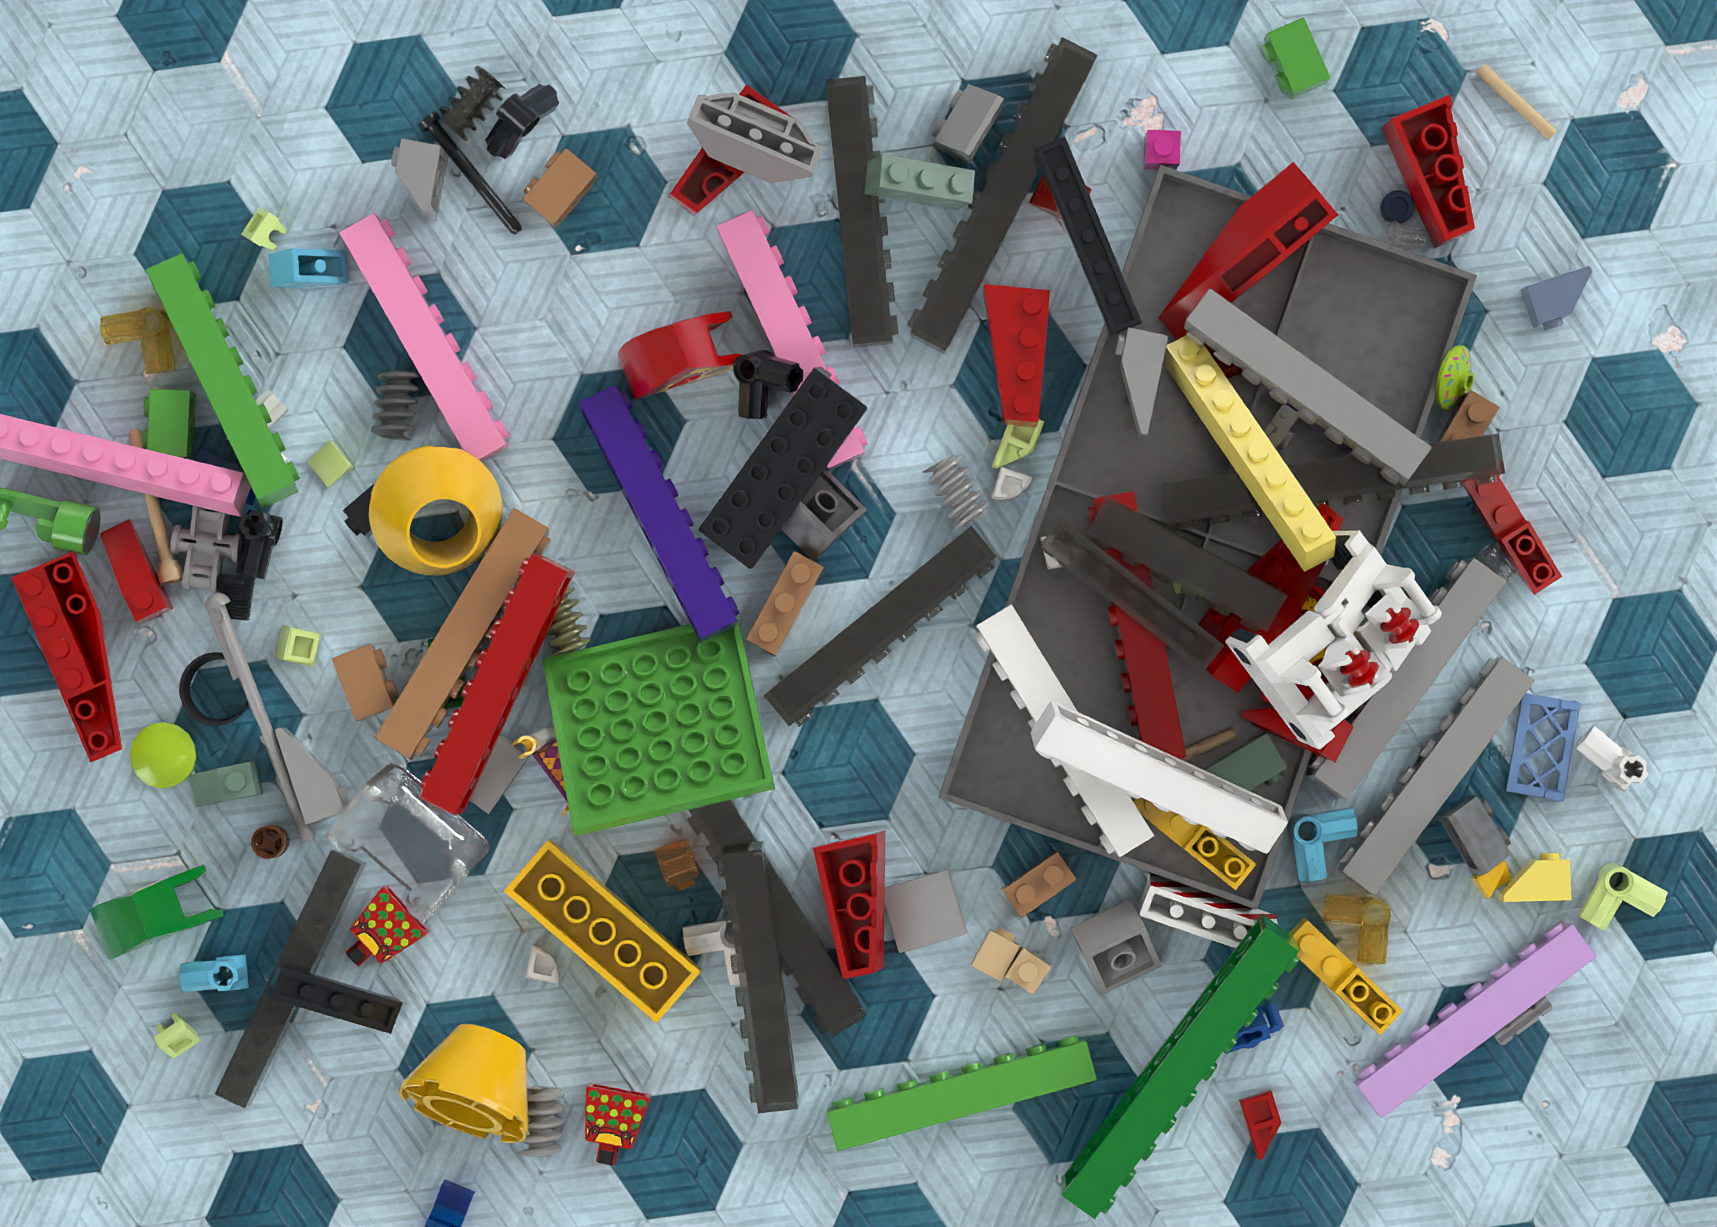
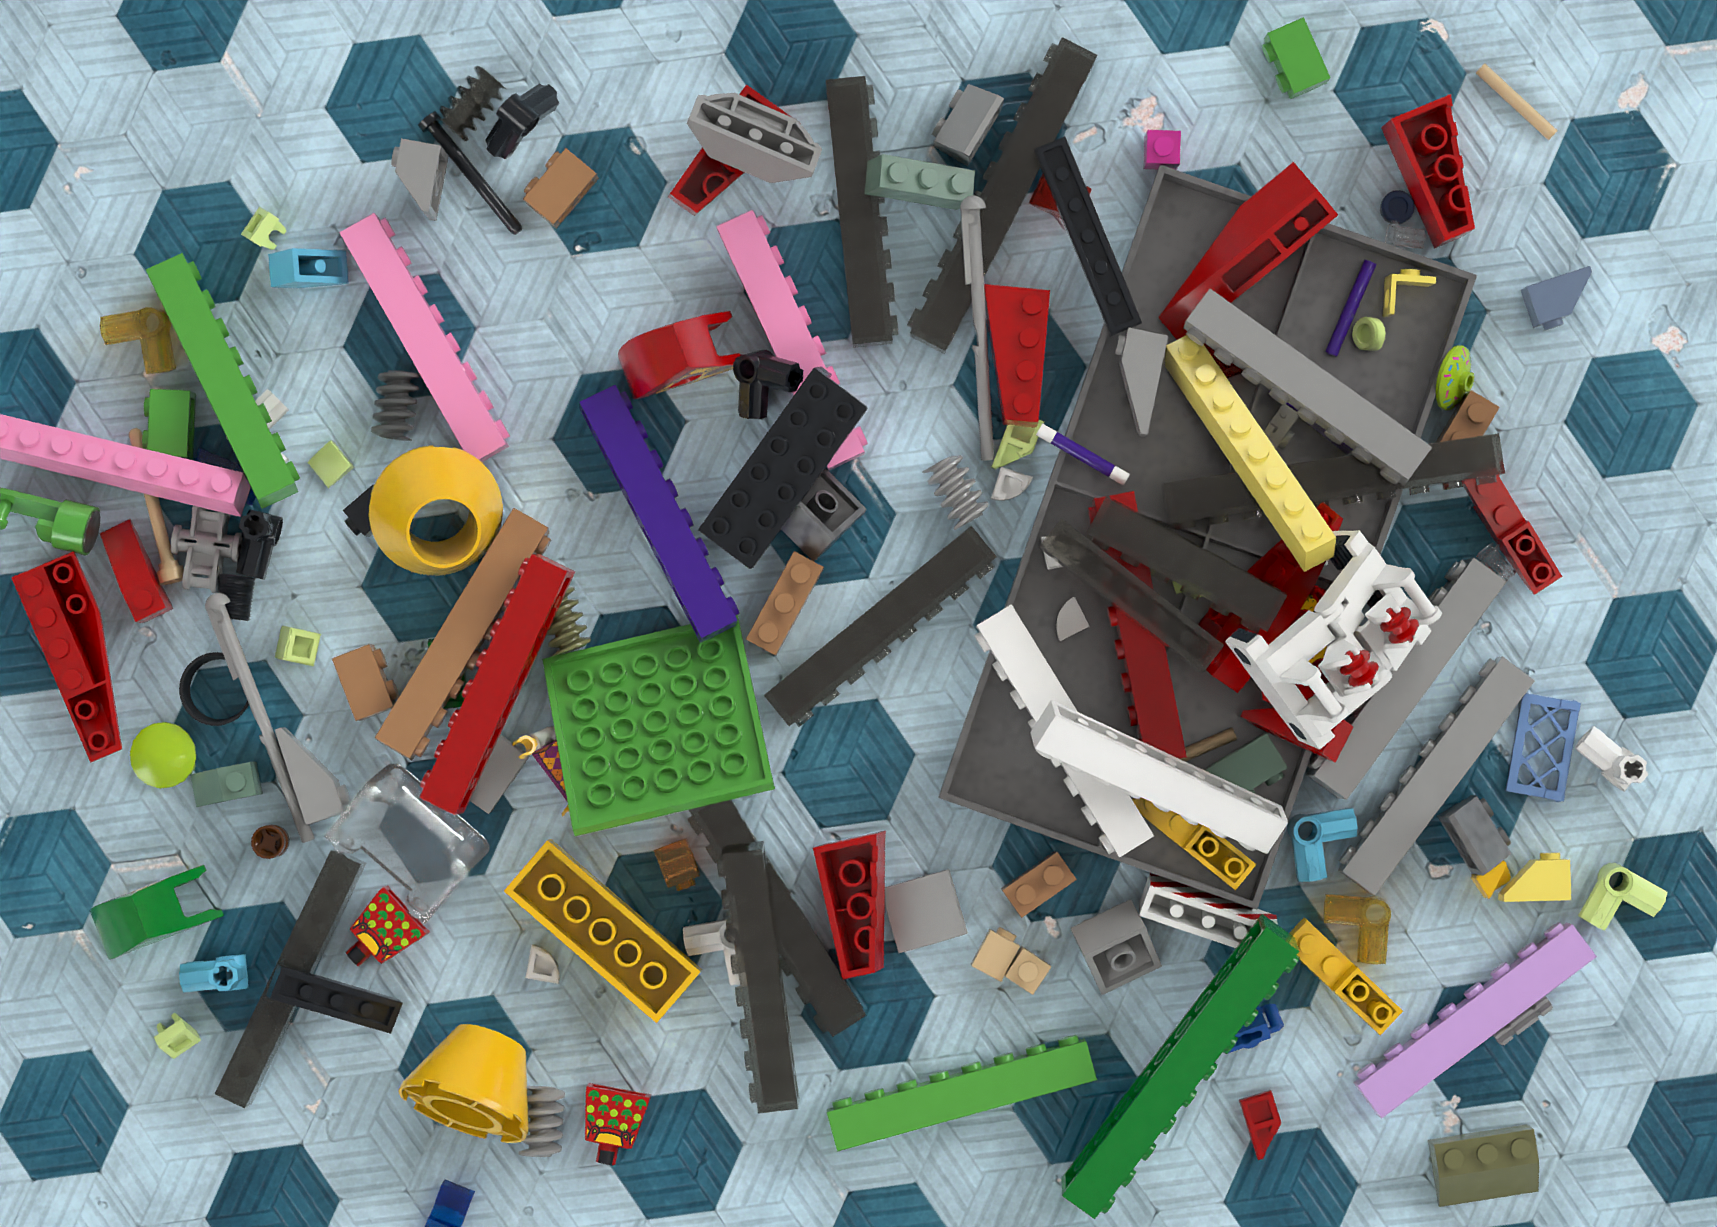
none -> light grey bar [960,195,994,461]
none -> dark purple bar [1036,423,1130,485]
none -> white tile [1056,597,1090,642]
none -> dark purple piece [1325,259,1377,357]
none -> yellowish green tile [1352,317,1386,351]
none -> light yellow bracket [1383,269,1436,317]
none -> olive slope [1428,1124,1539,1207]

